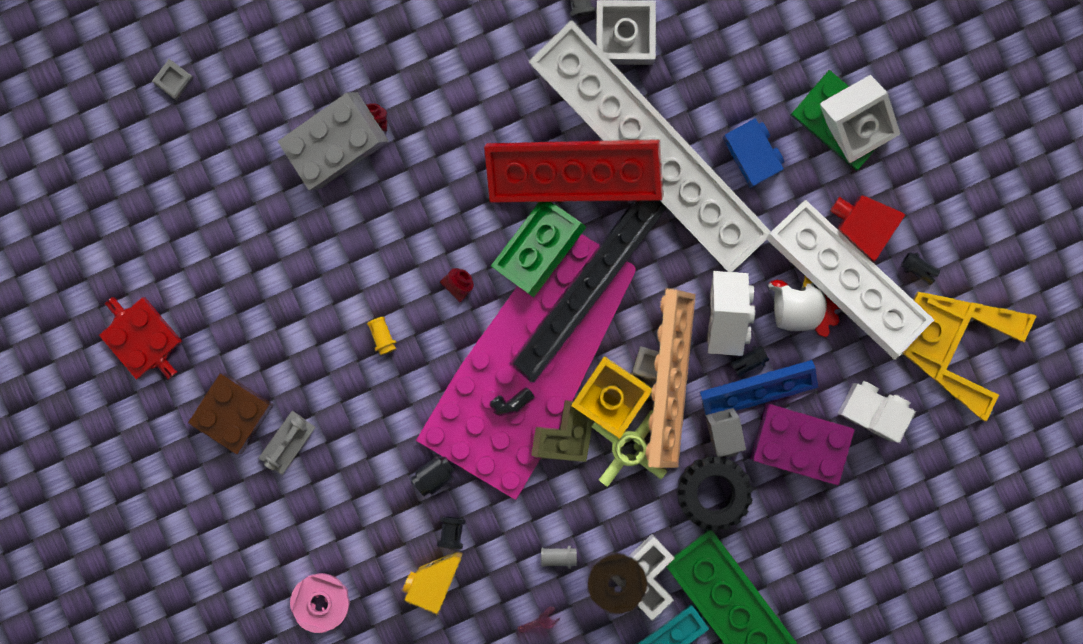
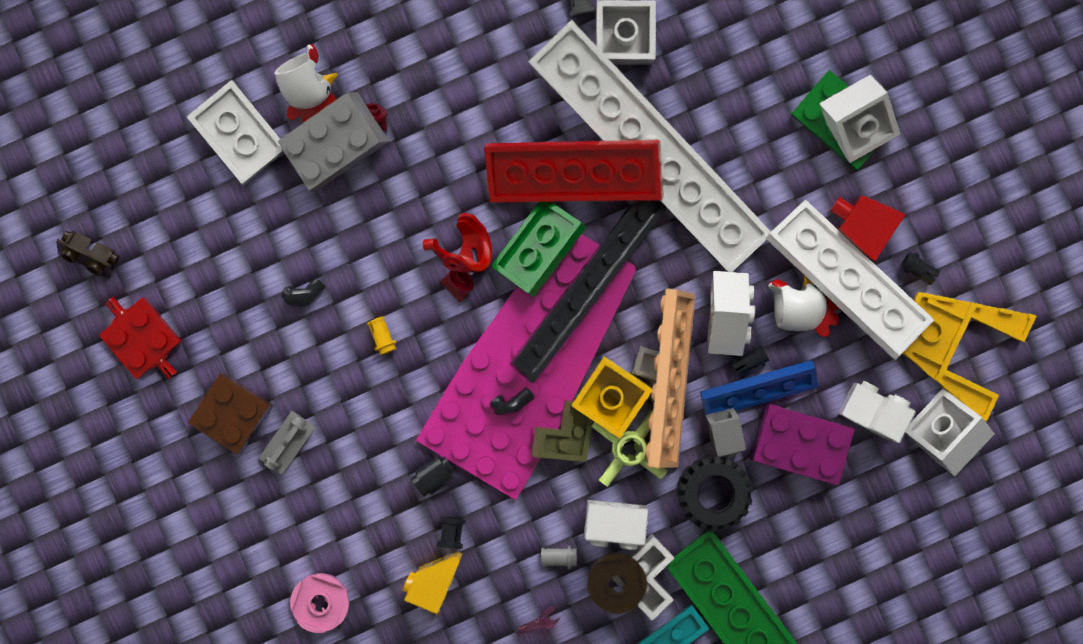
light grey tile [152,59,194,100] -> none
blue brick [722,118,784,188] -> none
none -> dark brown hinge [56,230,119,278]
none -> white plate [187,80,284,185]
none -> white piece [275,44,338,123]
none -> black arm [281,277,326,307]
none -> red helmet [423,213,492,273]
none -> white brick [584,500,648,550]
none -> white slope [905,389,994,476]

